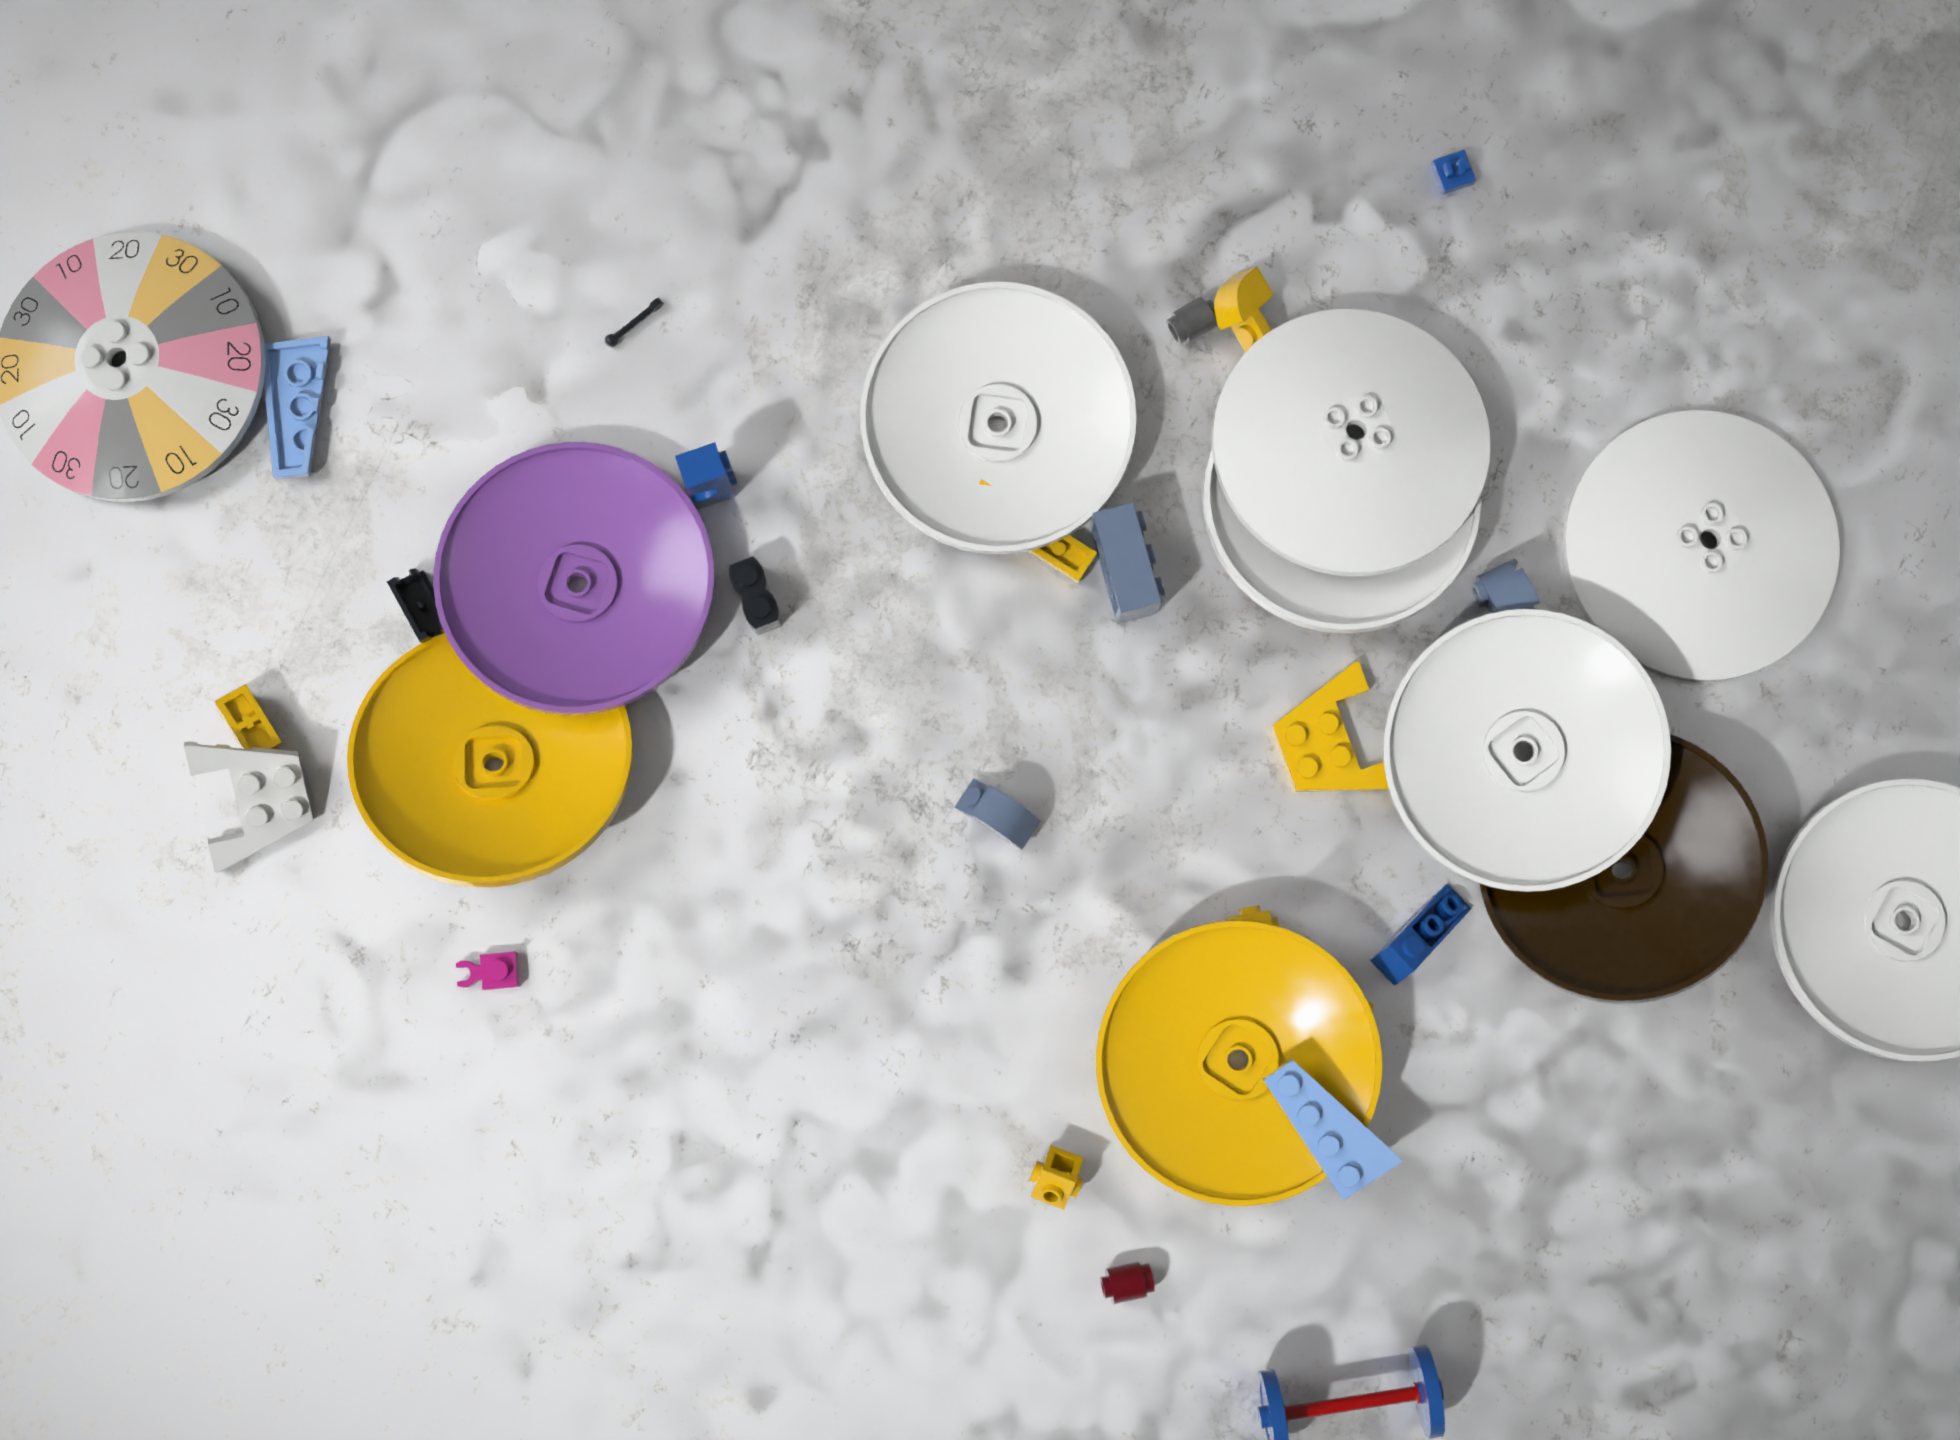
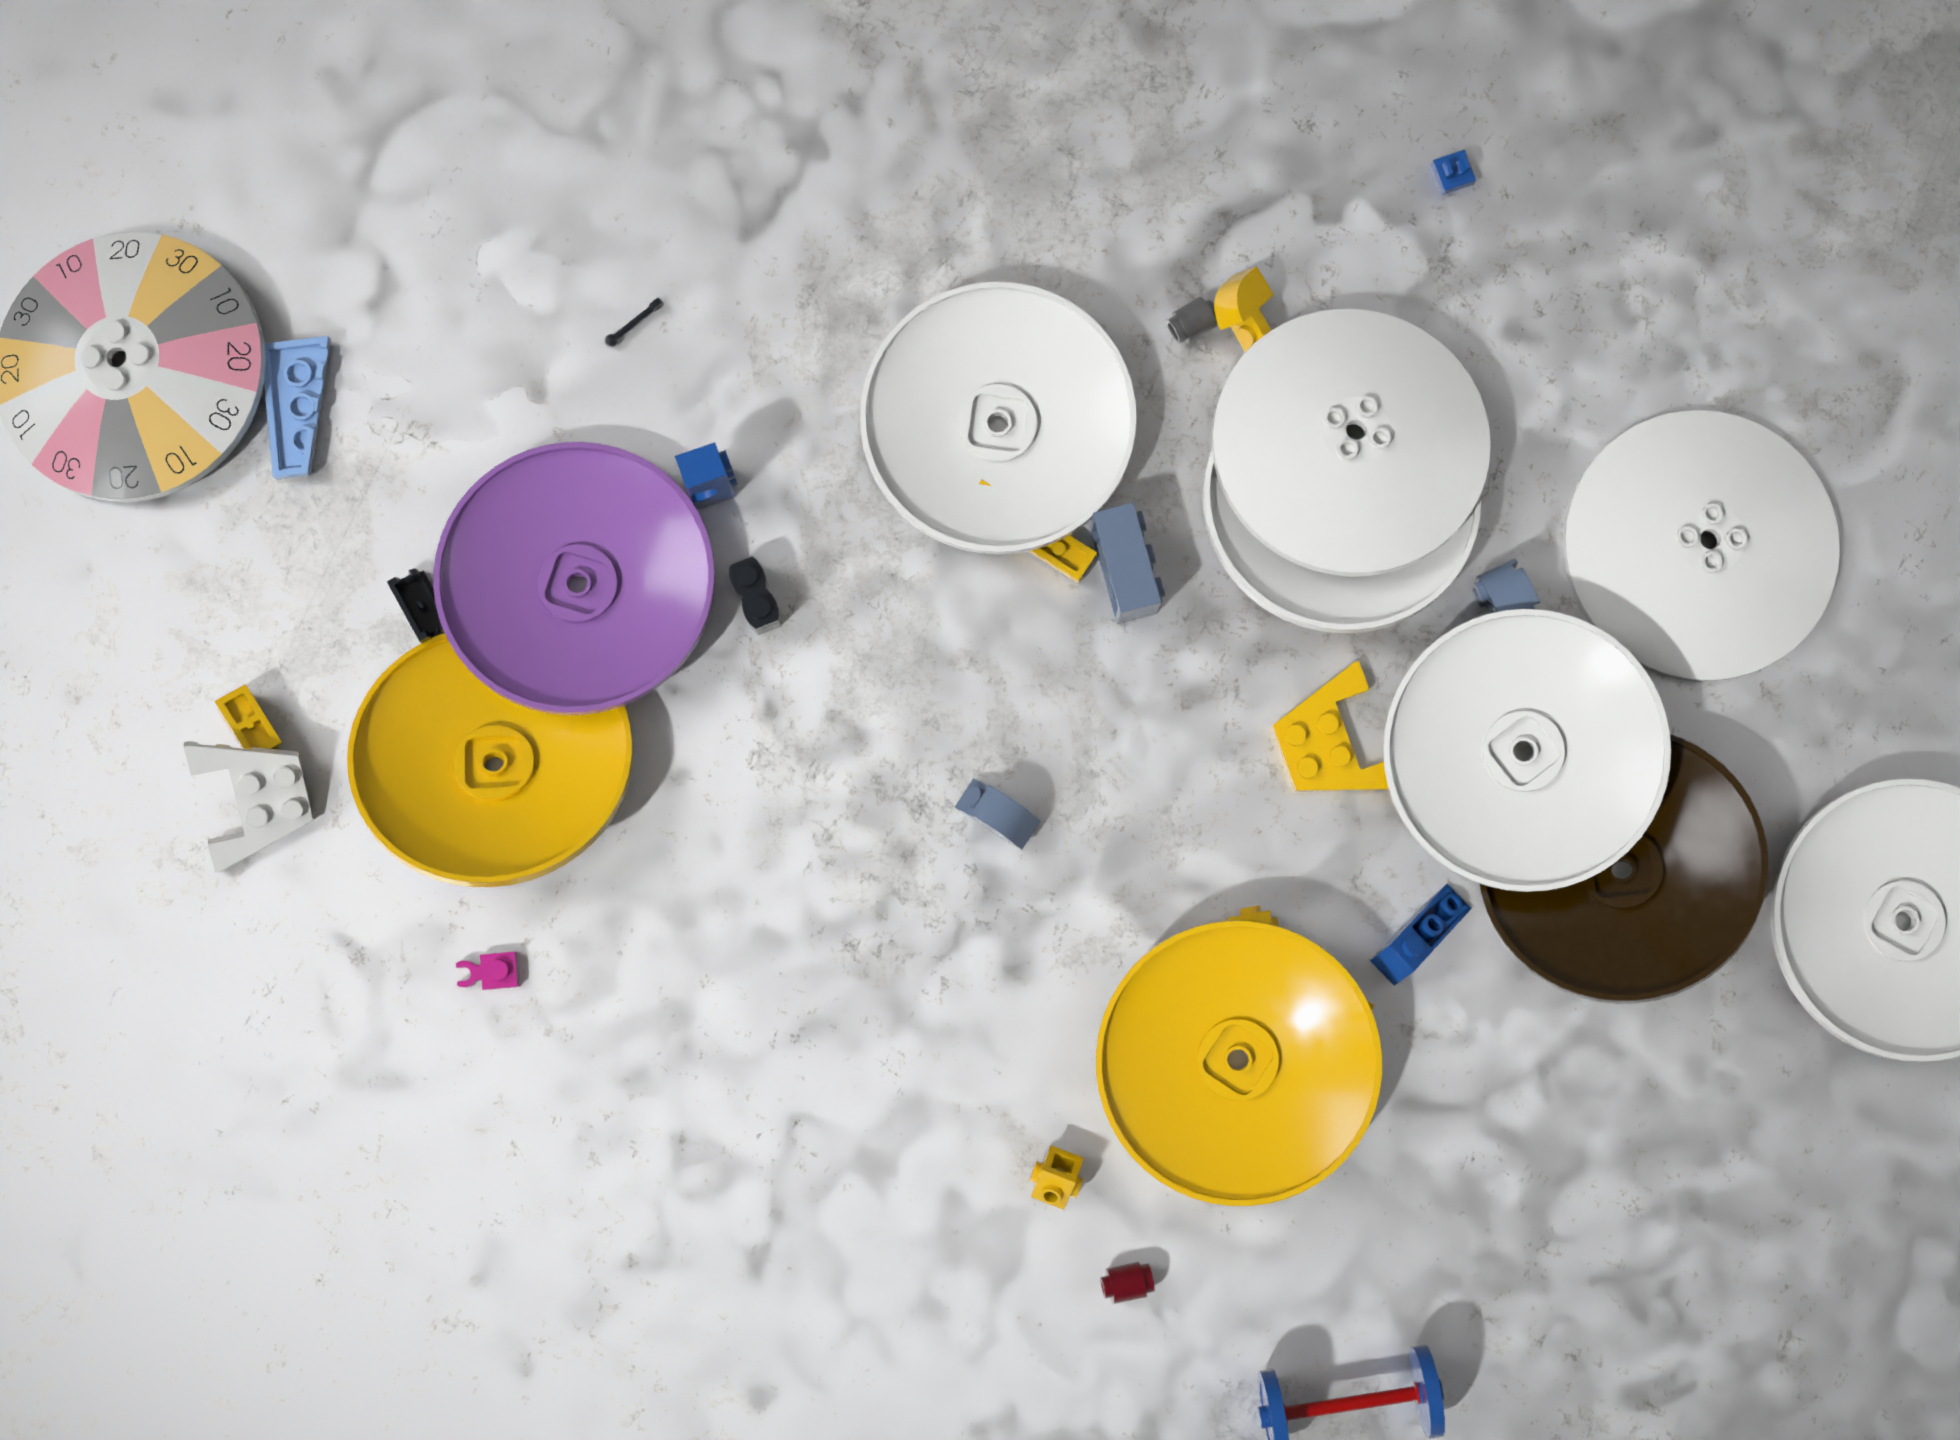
light blue wing [1262,1059,1403,1201] -> none

